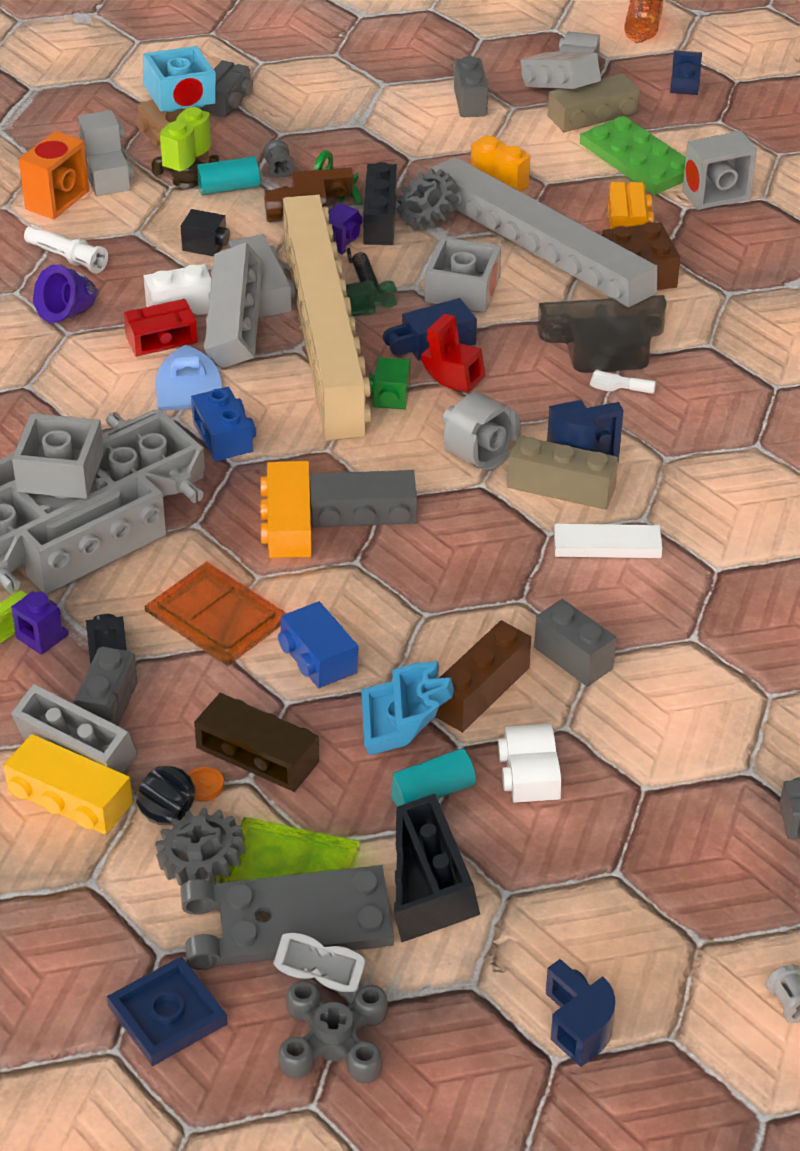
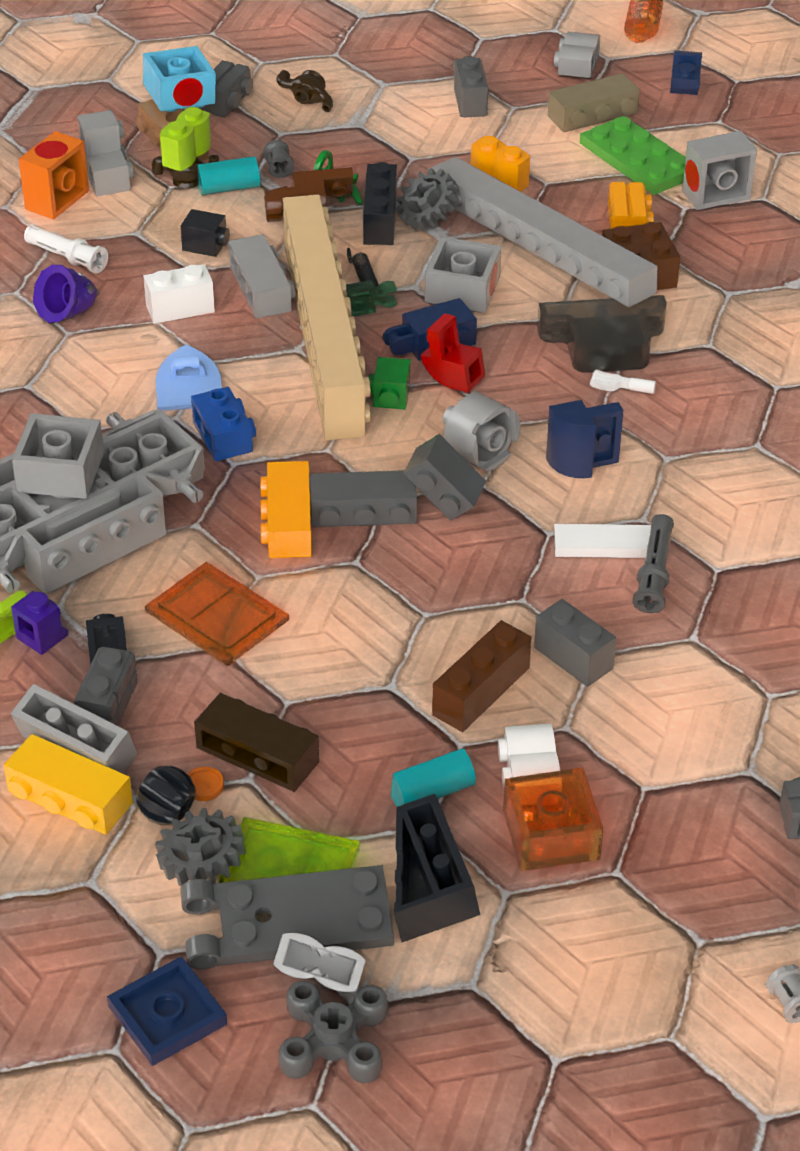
red brick [123,299,198,357] -> none
light grey brick [204,242,263,369] -> none
blue brick [278,601,359,689] -> none
dark purple brick [328,203,363,255] -> none
dark azure plate [361,661,454,755] -> none
dark tan brick [507,435,618,510] -> none
light grey brick [521,52,601,89] -> none
dark blue brick [546,959,615,1067] -> none
none -> dark brown piece [276,70,333,112]
none -> dark grey brick [403,433,486,521]
none -> clear orange brick [503,767,603,871]
none -> dark grey pin [632,514,674,613]

